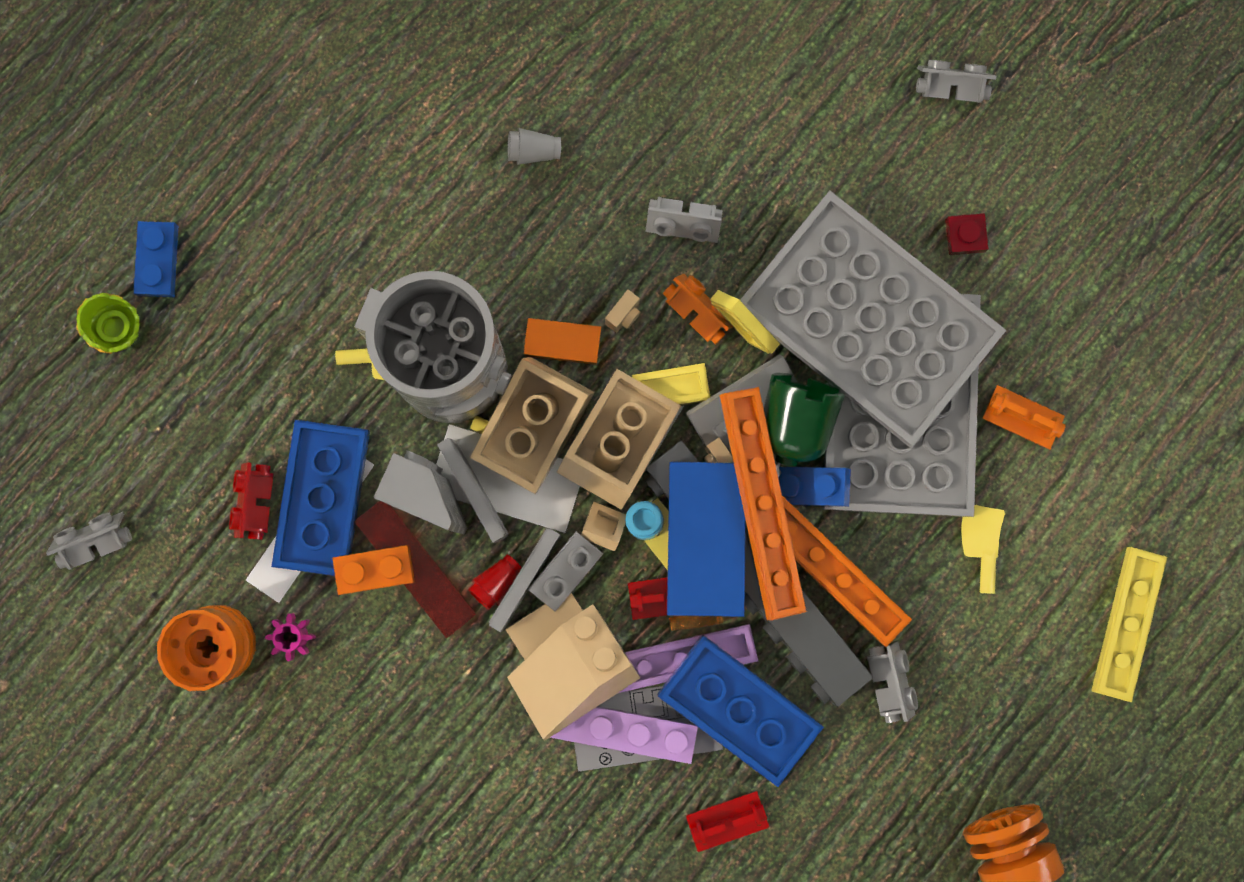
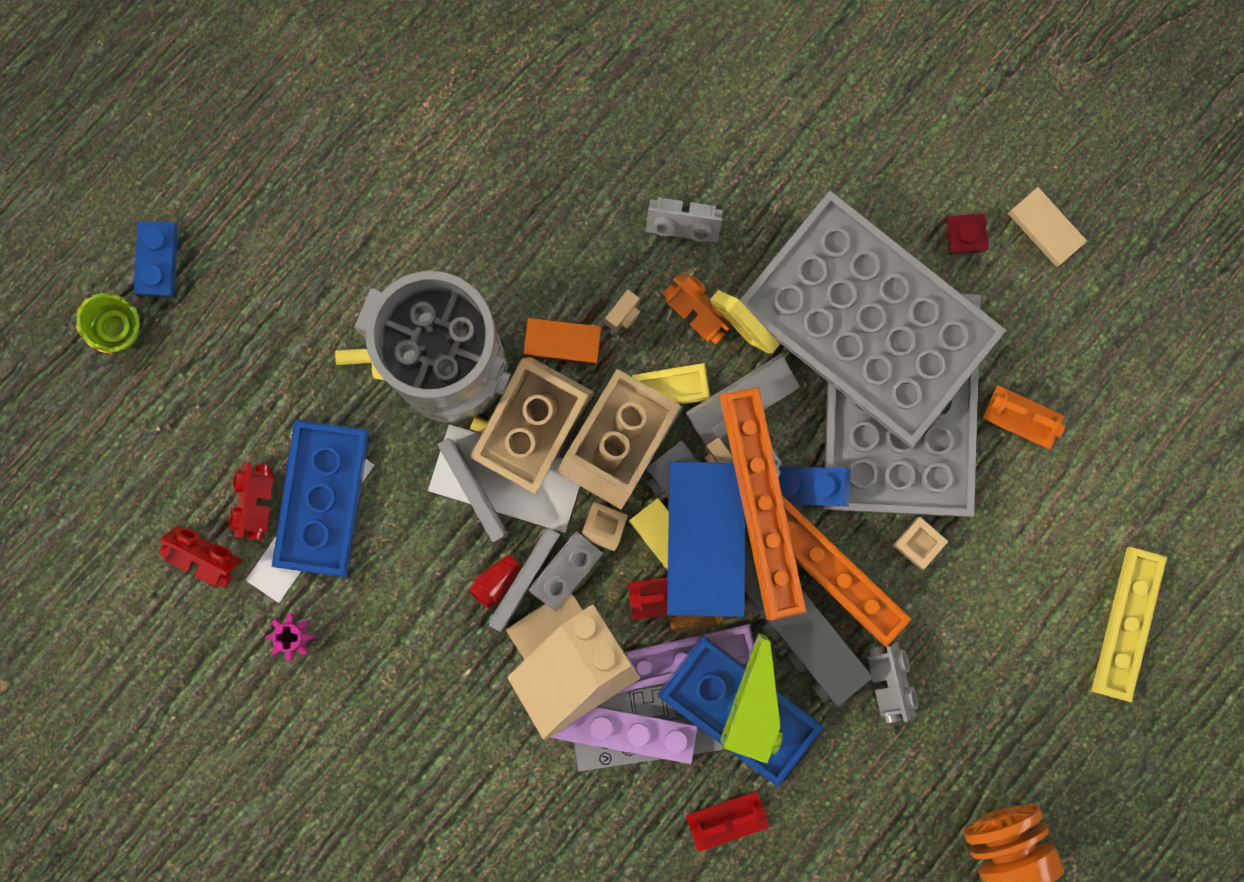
light grey hinge [46,512,132,570] -> none
orange wheel [157,605,256,691] -> none
orange plate [332,545,415,595] -> none
clear red tile [354,501,477,639] -> none
light grey slope [374,450,468,535] -> none
light grey cone [508,128,561,165] -> none
medium azure tile [625,501,664,540] -> none
dark green cylinder [764,373,845,466] -> none
light grey hinge [916,60,996,103] -> none
light yellow piece [961,505,1005,594] -> none
none -> red hinge [159,526,242,588]
none -> lime slope [720,633,783,763]
none -> tan plate [893,517,948,570]
none -> tan tile [1008,187,1087,267]

